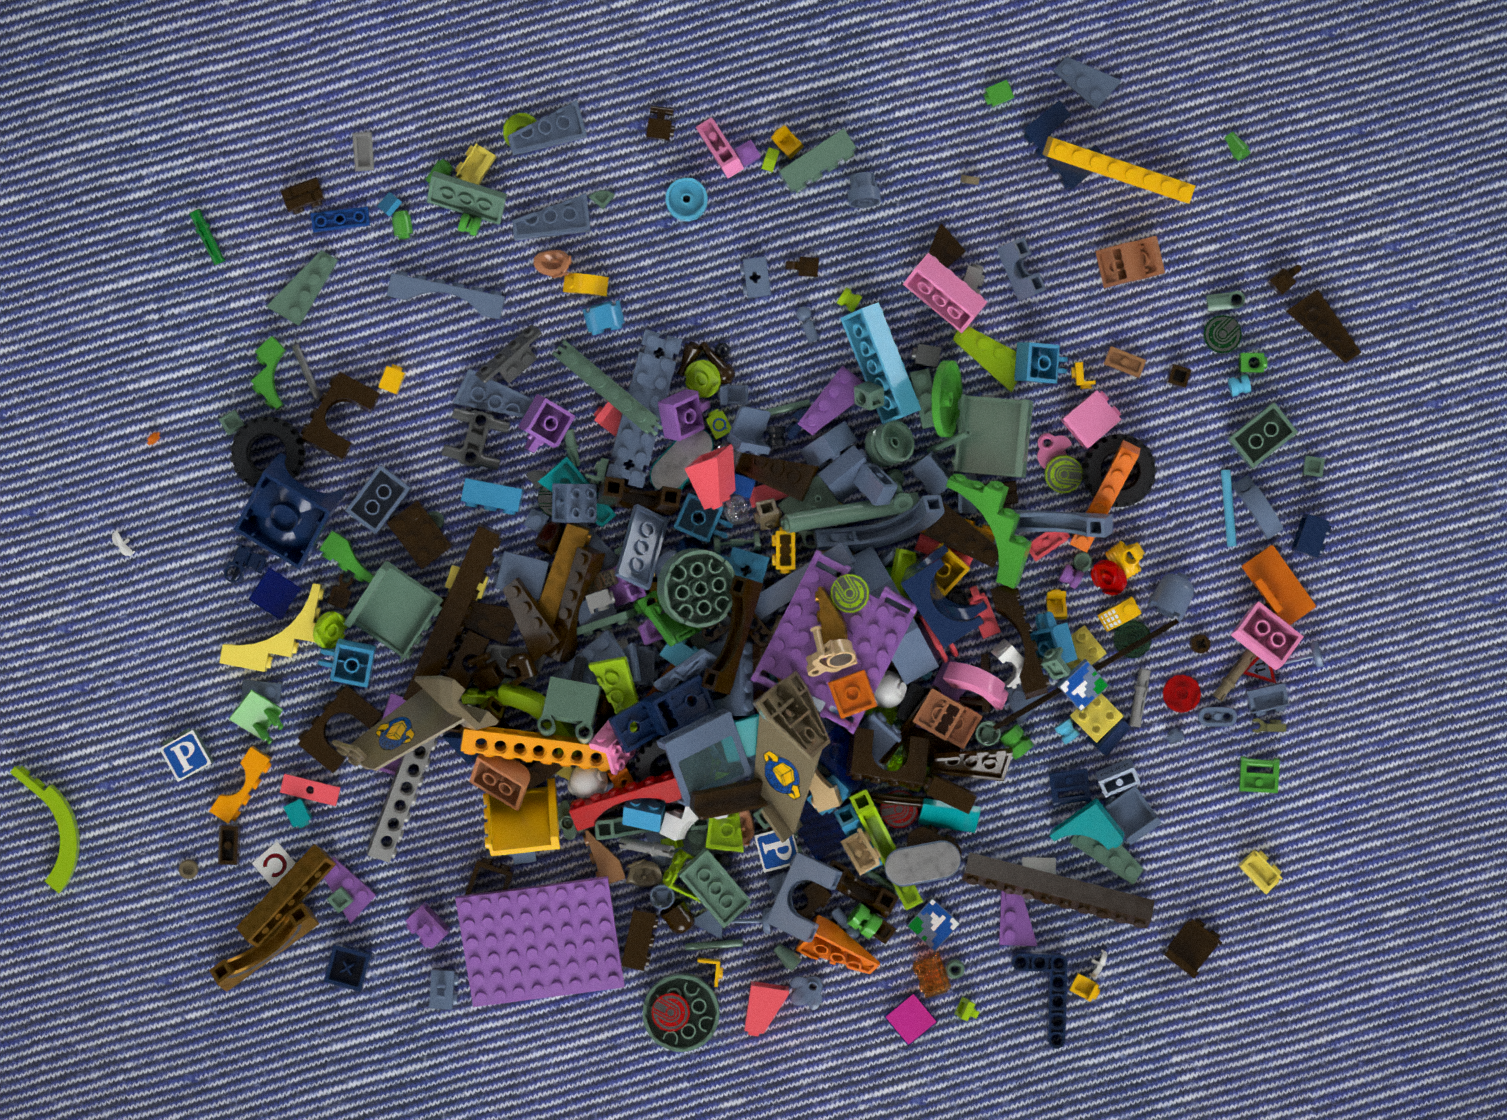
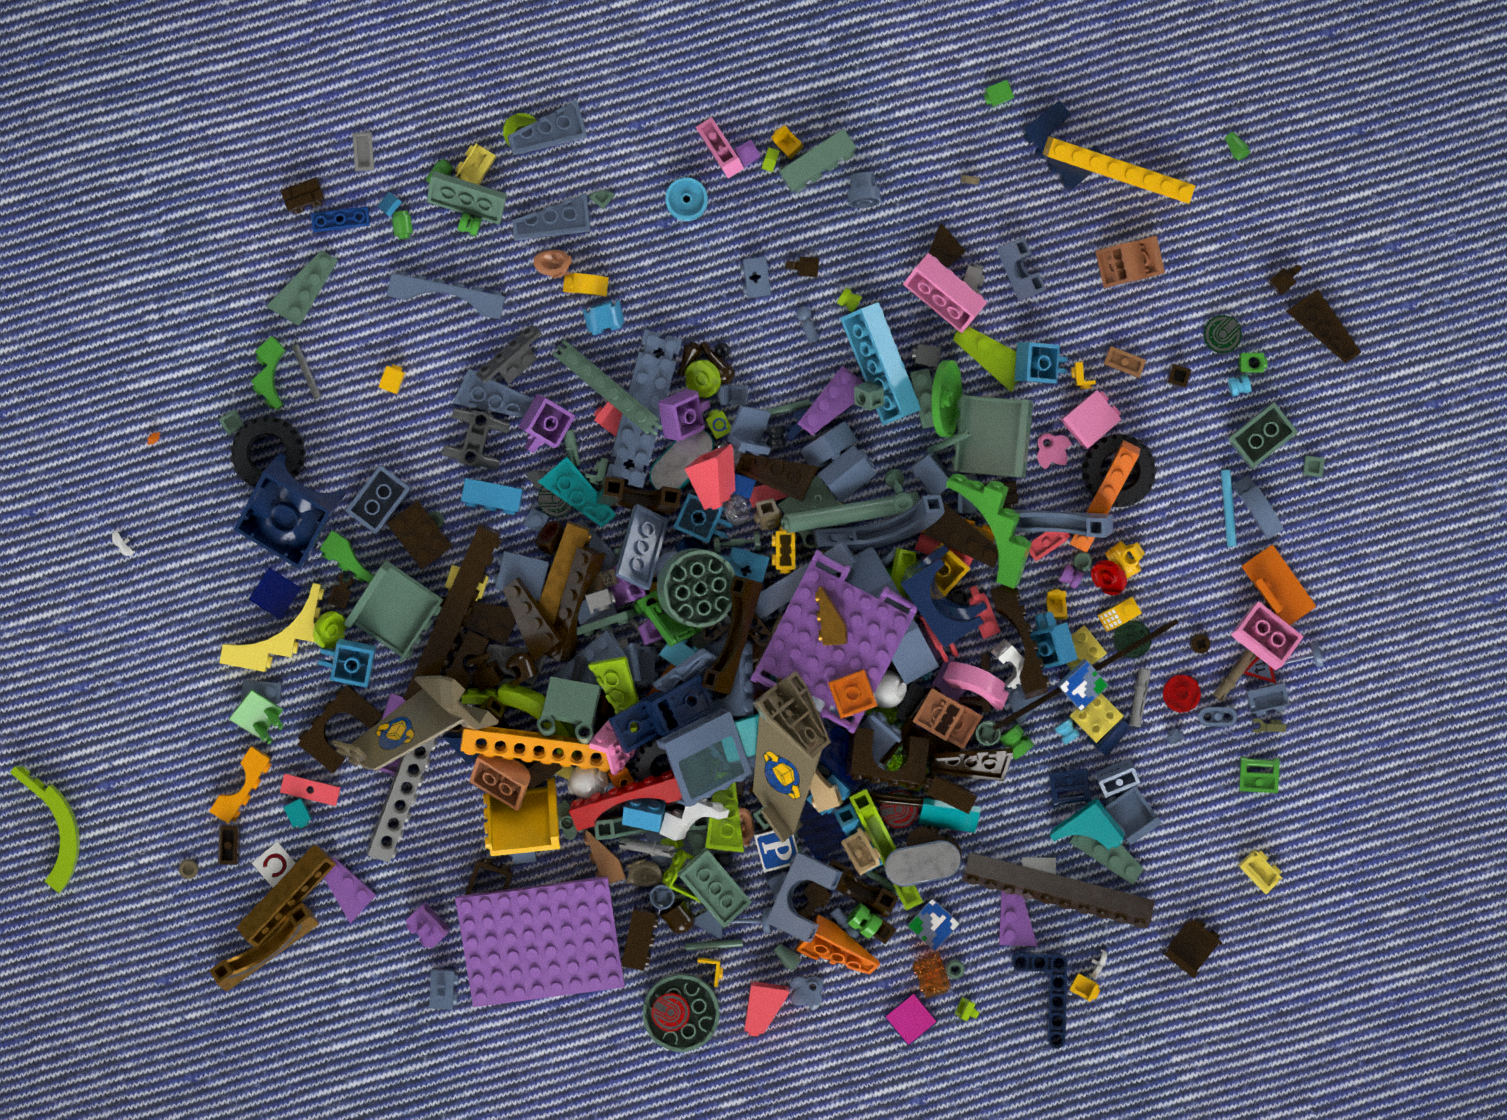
piece [159,728,214,782] -> none
green pin [189,209,225,266] -> none
dark blue piece [224,543,268,583] -> none
dark brown arch [300,371,380,463] -> none
dark blue brick [324,942,373,992] -> none
sand green tile [327,886,354,913] -> none
sand blue bracket [552,484,597,523] -> none
dark brown brick [646,105,675,142] -> none
dark brown panel [690,778,768,820] -> none
tan piece [806,626,858,677] -> none
tile [831,574,870,613] -> none
sand blue brick [853,463,898,506] -> none
sand green wheel [865,420,914,467] -> none
sand green bracket [1041,647,1071,680] -> none
tile [1044,455,1082,493] -> none
sand blue wing [1053,56,1121,110] -> none
sand blue cylinder [1147,572,1195,621] -> none
sand green piece [1206,291,1245,312] -> none
dark blue brick [1291,514,1331,558] -> none

